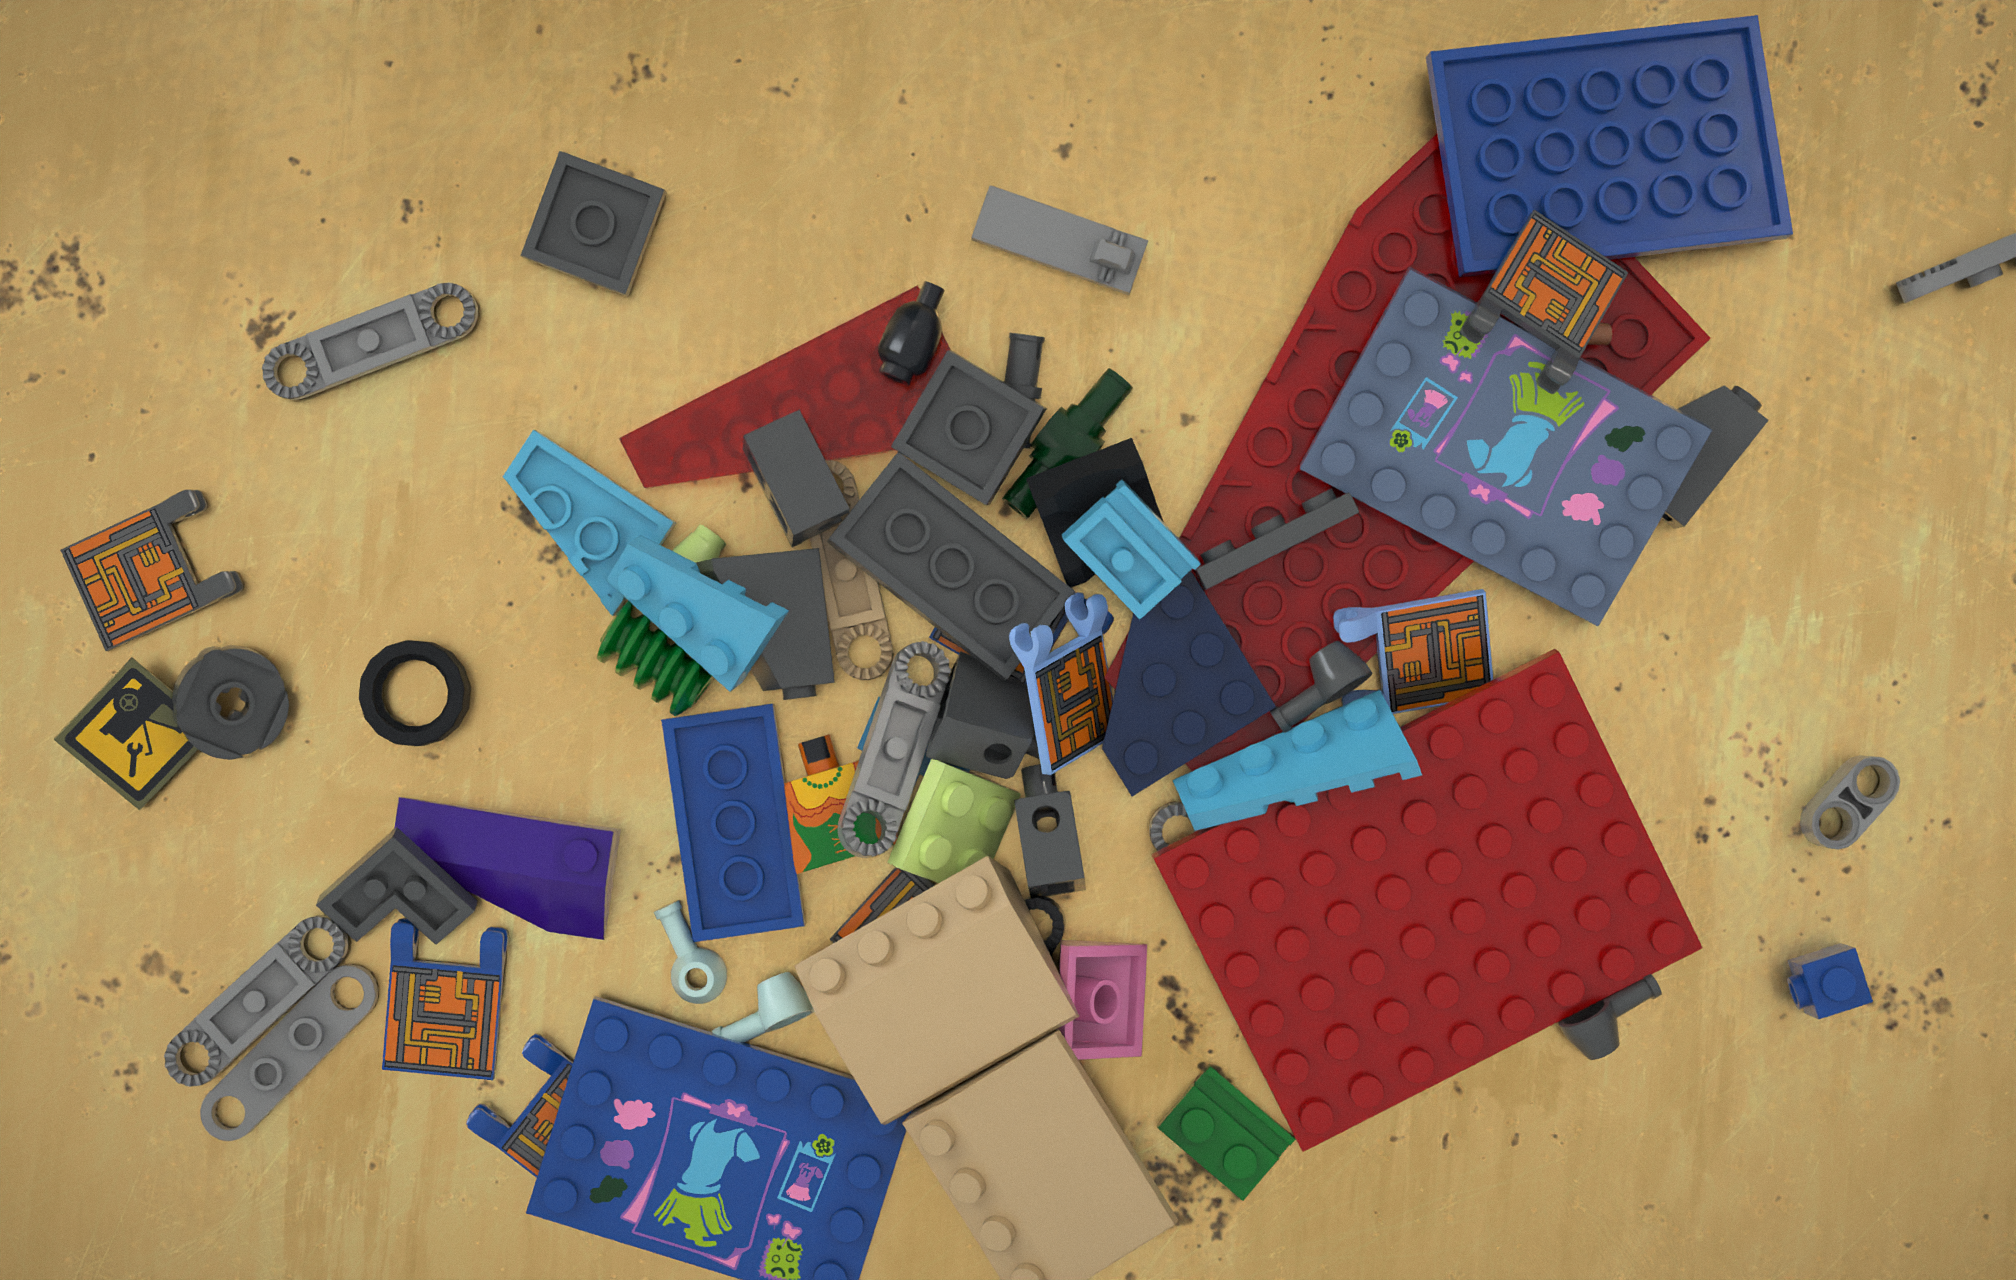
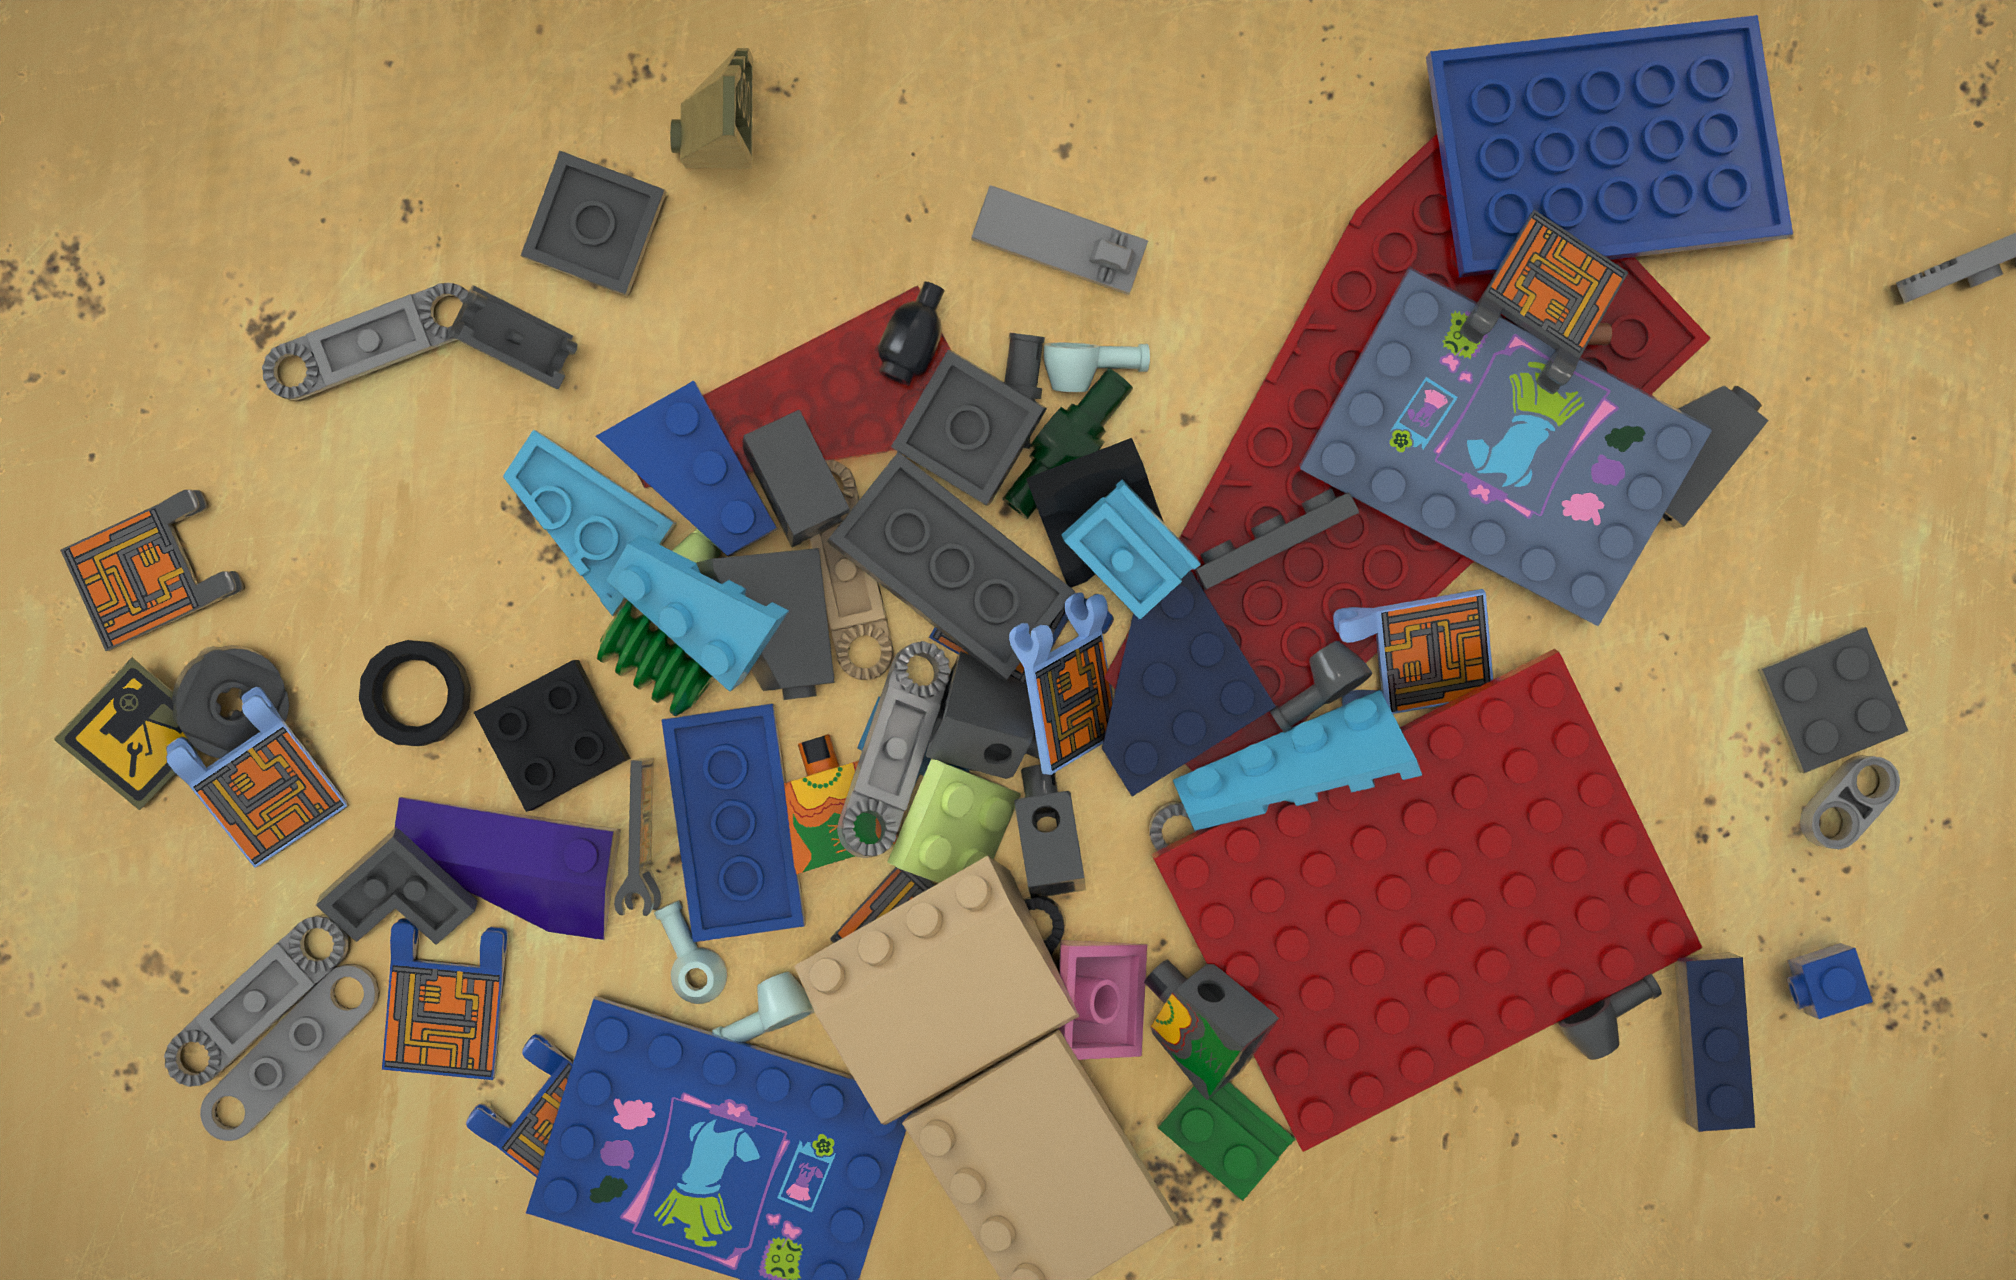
none -> flag [166,687,347,868]
none -> dark grey hinge [448,285,577,390]
none -> black brick [474,660,631,812]
none -> blue wing [596,381,778,557]
none -> dark grey flag [614,758,663,916]
none -> olive wedge [670,48,753,169]
none -> light aqua bar [1043,342,1150,392]
none -> dark grey torso [1144,959,1279,1100]
none -> dark blue brick [1675,952,1755,1132]
none -> dark grey plate [1758,627,1908,773]

